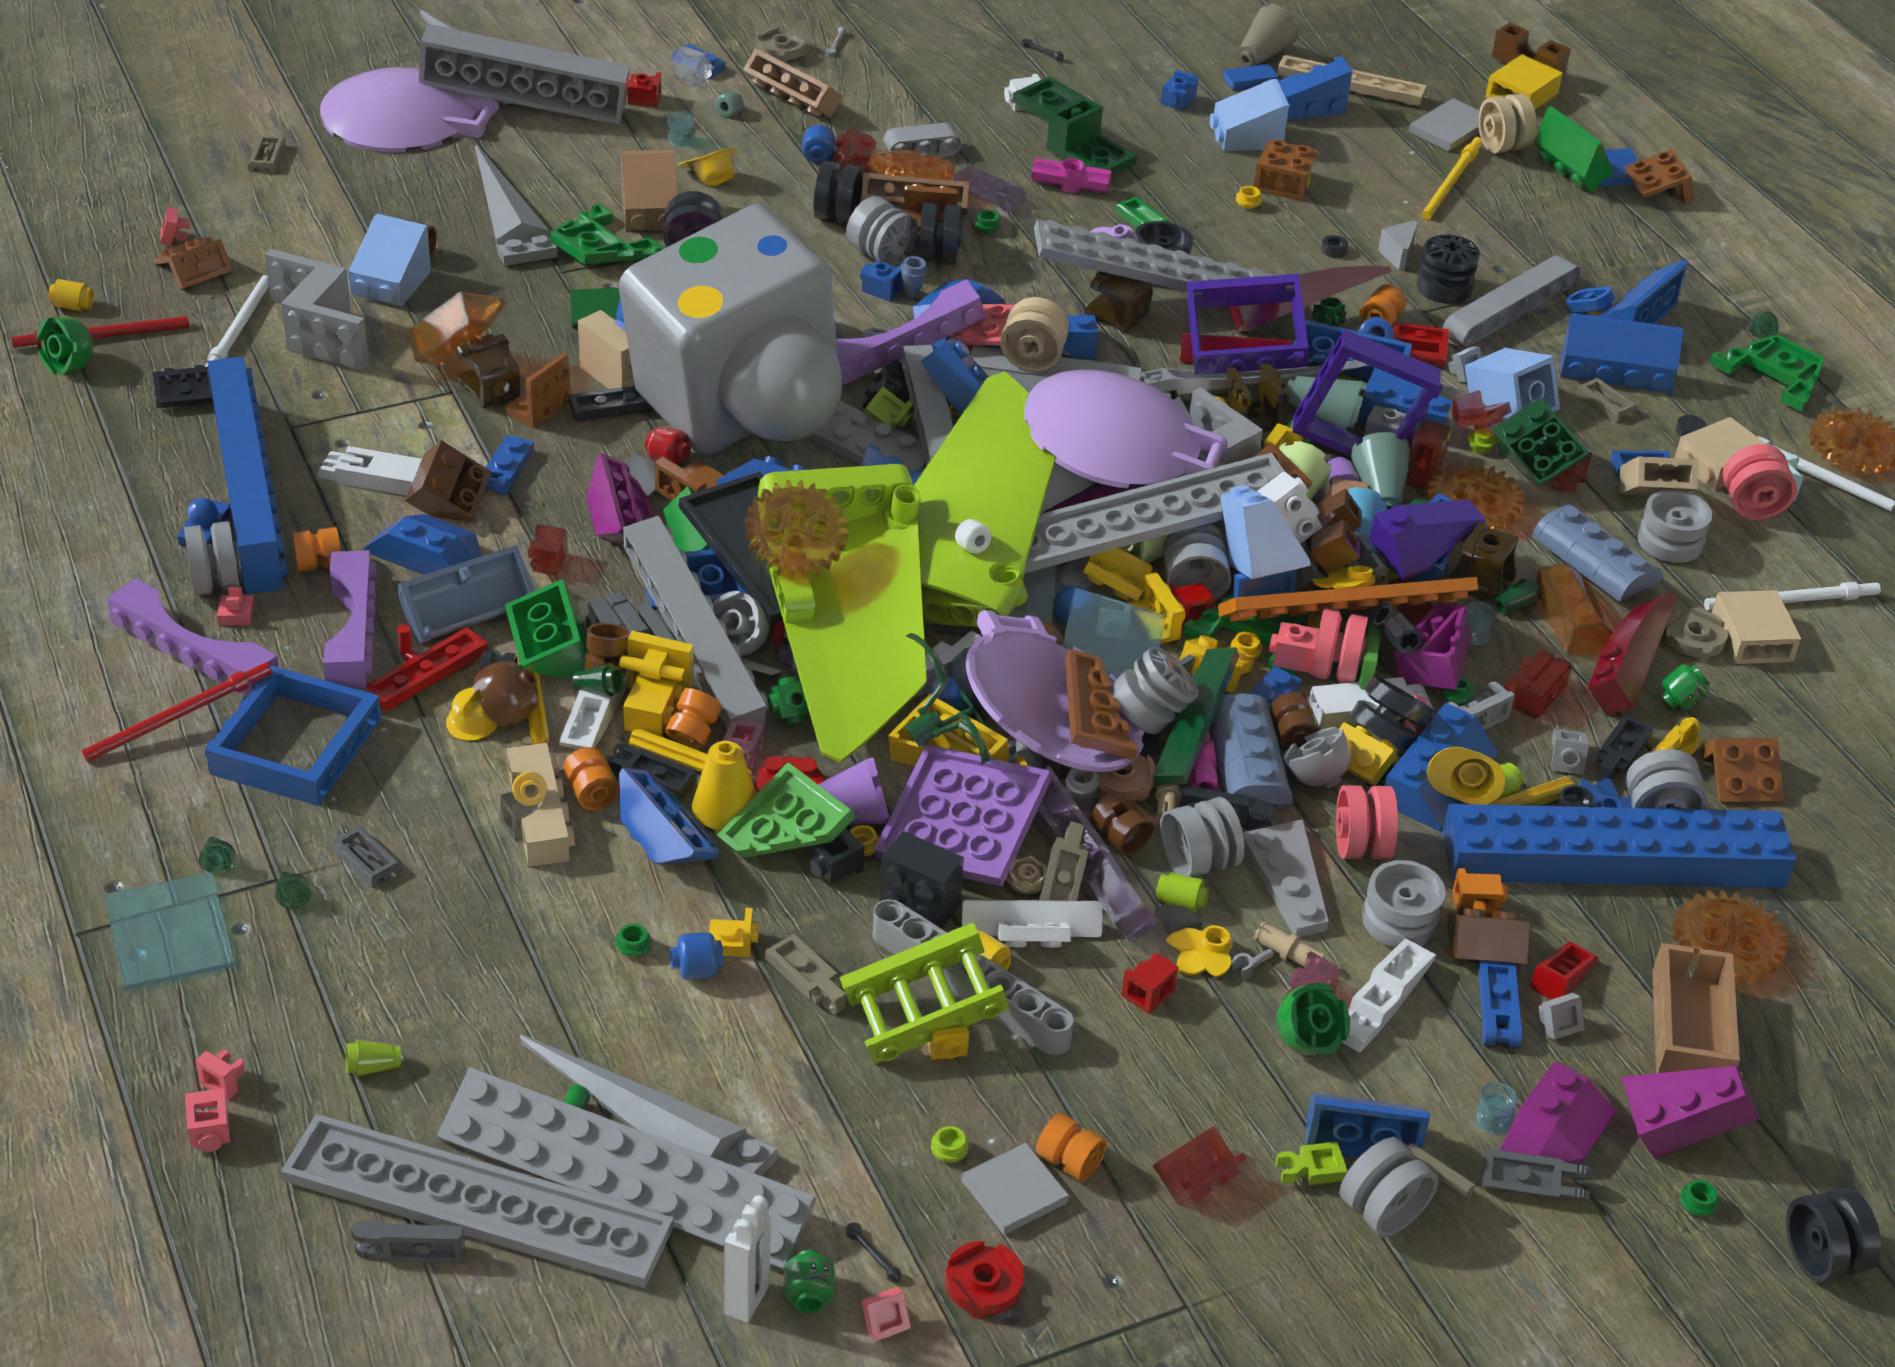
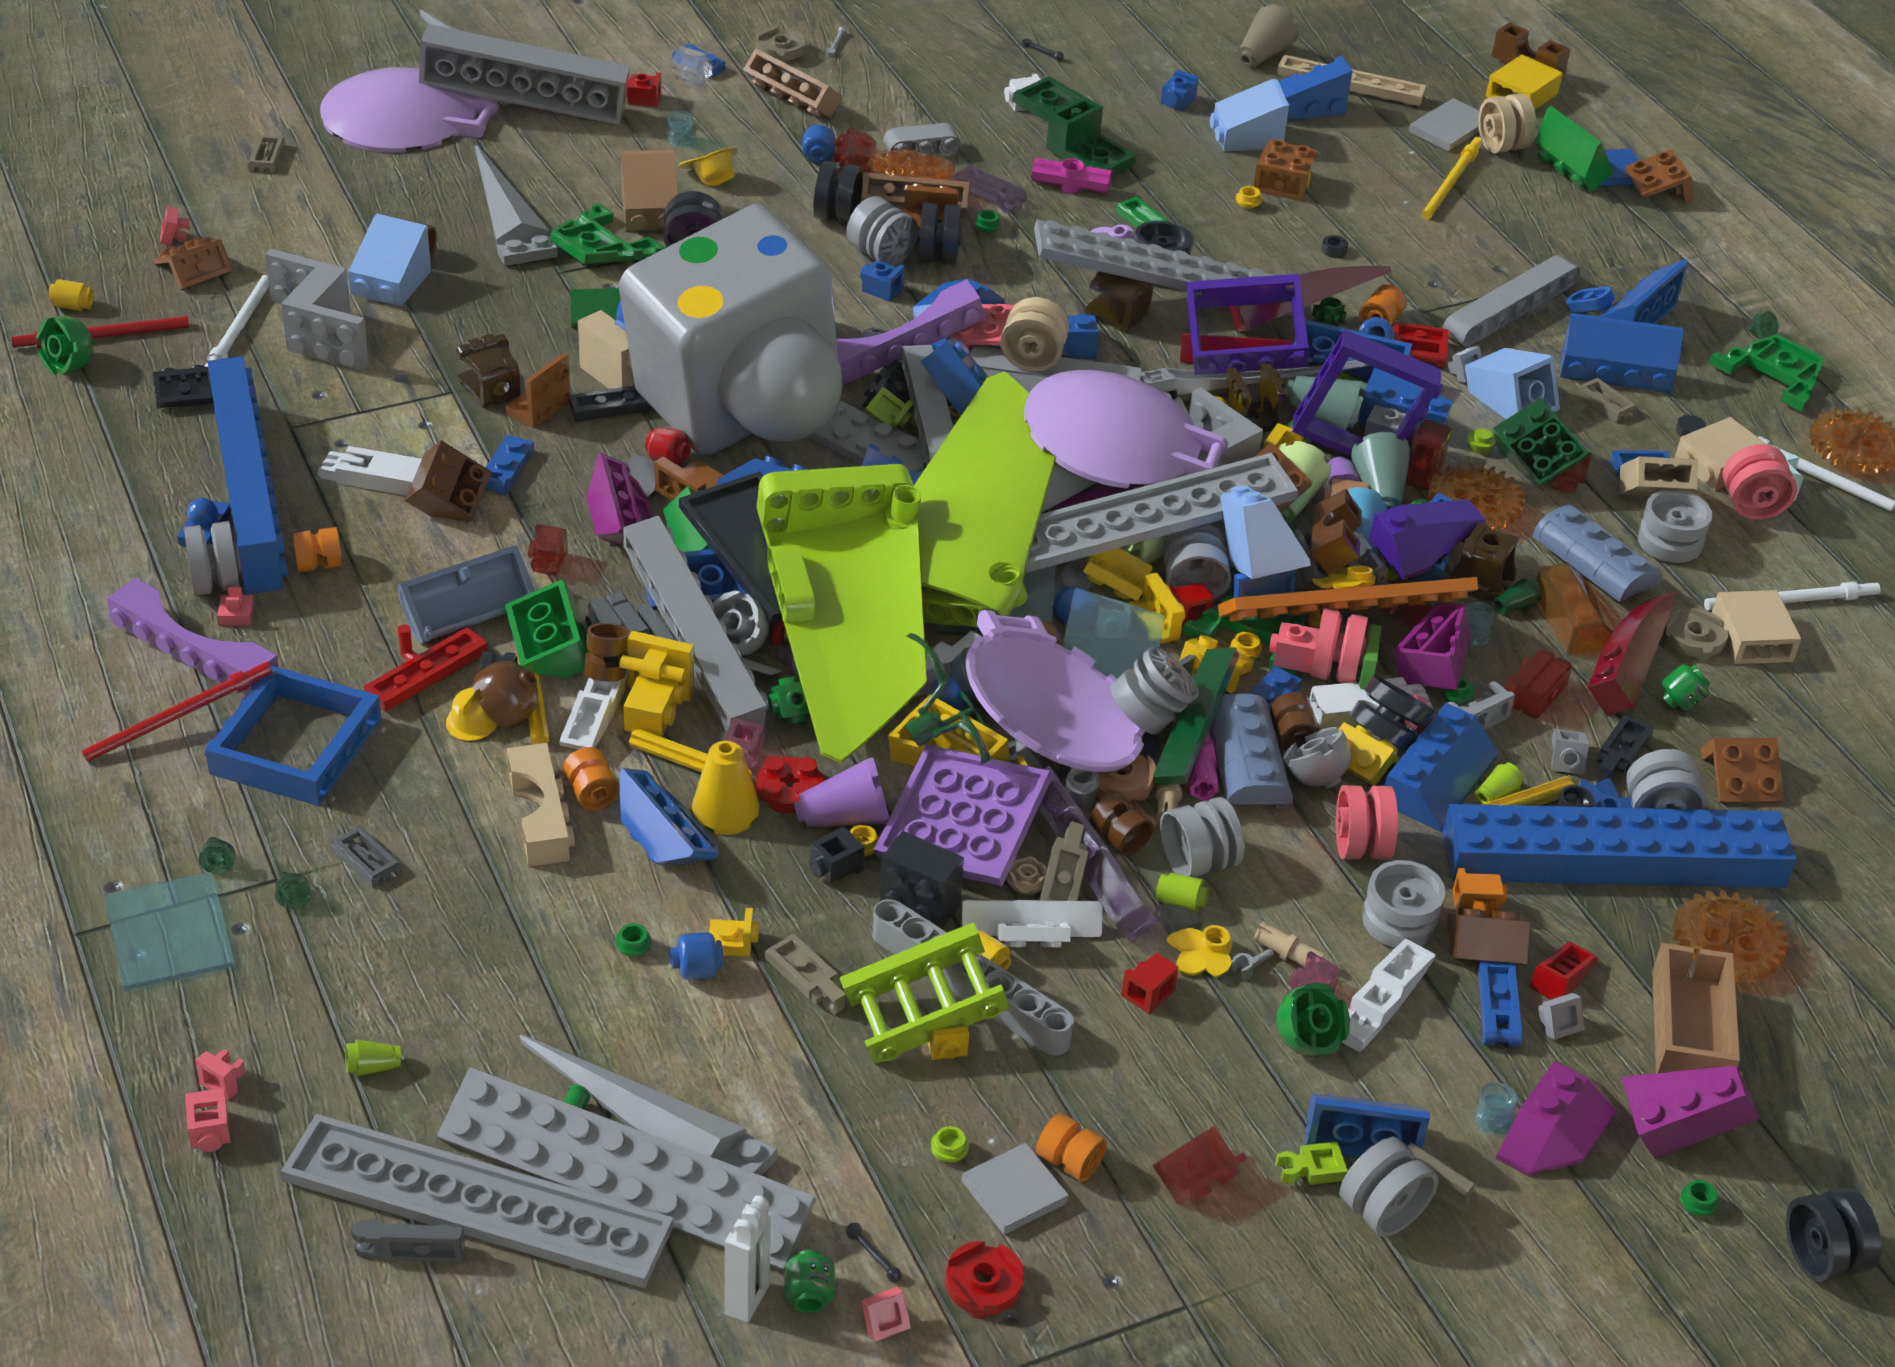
medium lavender arch [324,550,377,688] -> none
blue wedge [364,514,482,575] -> none
clear orange slope [407,292,506,366] -> none
clear smoke tile [500,791,539,841] -> none
yellow plate [512,771,547,806] -> none
dark green cone [572,663,624,696] -> none
black hinge [605,743,697,801] -> none
orange wheel [665,688,723,749] -> none
sand green piece [715,91,744,118] -> none
bright green plate [717,763,856,858] -> none
clear orange gear [744,480,849,579] -> none
sand blue cone [901,256,928,299] -> none
white piece [955,519,991,554] -> none
dark orange wing [1065,649,1139,760] -> none
black hinge [1179,785,1275,831] -> none
blue tile [1223,64,1278,90] -> none
light grey wing [1243,819,1329,937] -> none
white brick [1257,471,1322,544] -> none
black piece [1370,602,1422,654] -> none
light grey slope [1378,221,1418,271] -> none
black wheel [1417,234,1480,304] -> none
yellow piece [1427,747,1506,805] -> none
clear red bracket [1451,390,1512,430] -> none
dark grey hinge [1481,1149,1592,1201] -> none
yellow hinge [1651,717,1705,756] -> none

